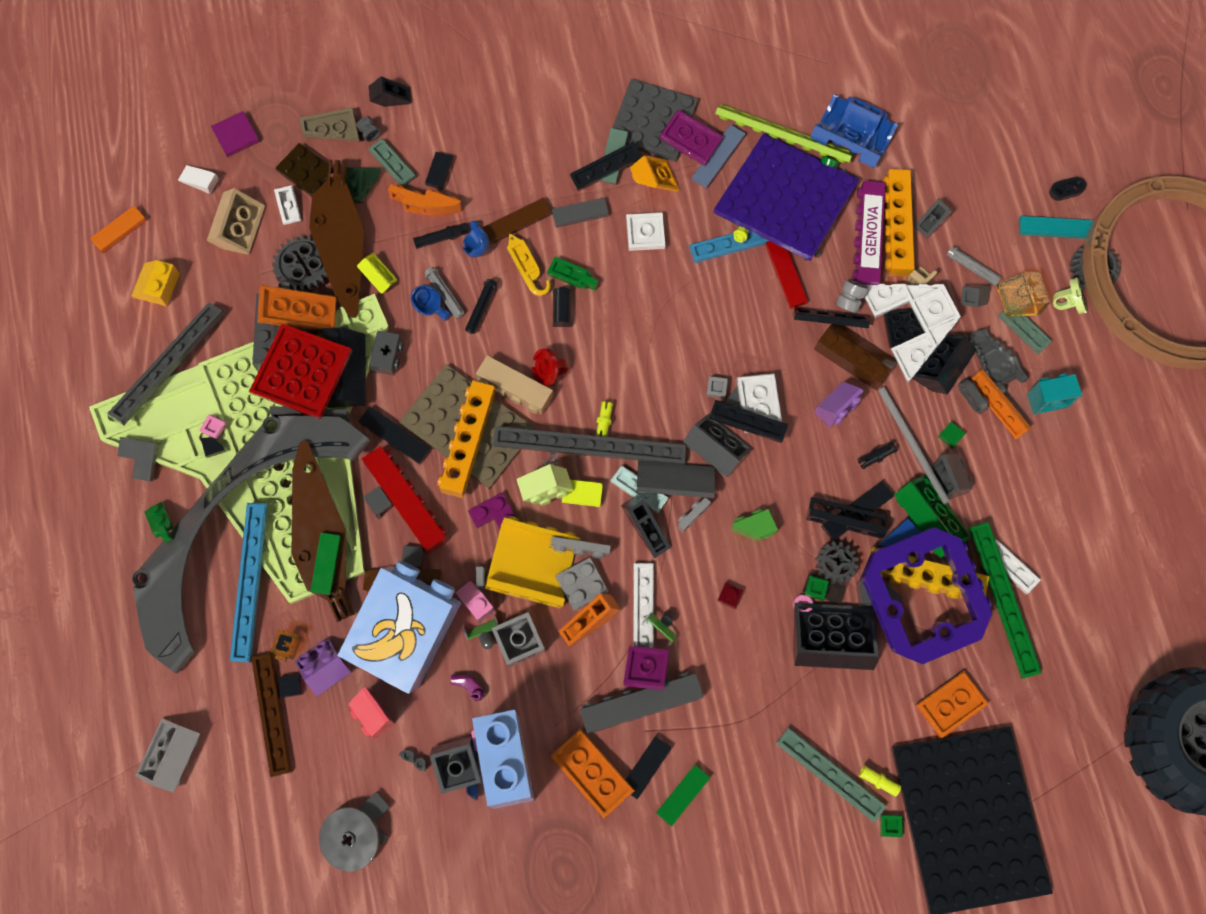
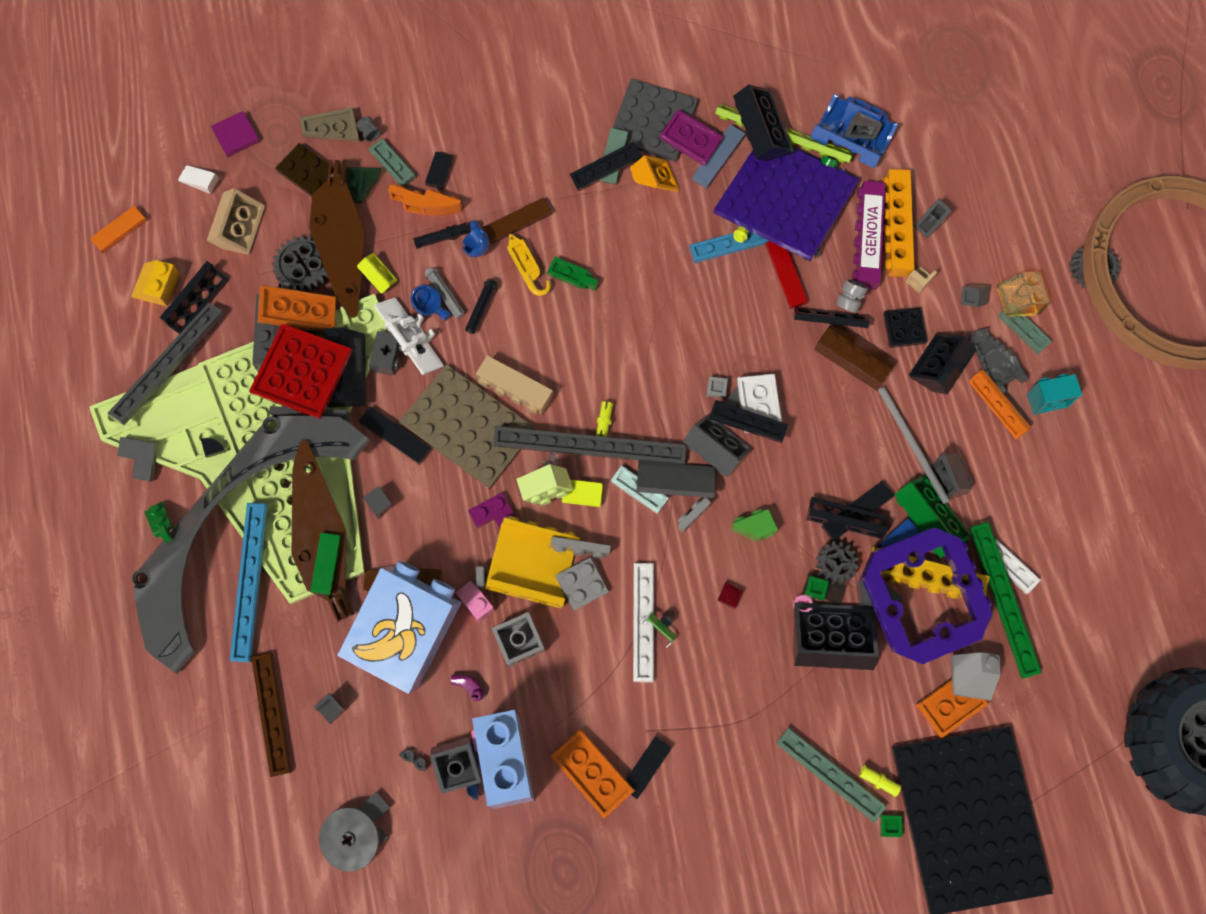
light grey slope [135,718,200,793] -> none
bright pink tile [199,414,227,440] -> none
clear yellow brick [270,629,302,662] -> none
white slope [274,185,301,225] -> none
black tile [278,674,302,698] -> none
medium lavender slope [295,638,351,696] -> none
coral slope [349,687,395,738] -> none
red brick [361,446,448,555] -> none
black slope [368,76,411,107] -> none
dark grey tile [401,545,424,568] -> none
light orange brick [437,380,496,499] -> none
piece [462,612,499,649] -> none
red tile [532,349,569,386] -> none
dark grey tile [552,198,609,228] -> none
black brick [553,287,571,327] -> none
orange slope [559,593,621,647] -> none
dark grey brick [580,672,703,735] -> none
black slope [621,495,671,558] -> none
magenta plate [623,646,669,690] -> none
white plate [626,213,665,251] -> none
green tile [656,765,710,827] -> none
medium lavender slope [814,382,863,428] -> none
black pin [857,442,897,469] -> none
white wing [864,284,961,383] -> none
green tile [938,422,966,449] -> none
light grey axle [946,246,1001,286] -> none
dark grey plate [958,379,989,414] -> none
teal tile [1019,216,1093,239] -> none
black plate [1049,177,1086,201] -> none
yellowish green tile [1053,277,1087,315] -> none
none -> black fence [159,261,229,334]
none -> dark grey panel [314,693,346,724]
none -> white piece [374,298,444,375]
none -> black slope [733,84,794,161]
none -> dark grey slope [844,112,882,140]
none -> light grey slope [951,652,1001,701]

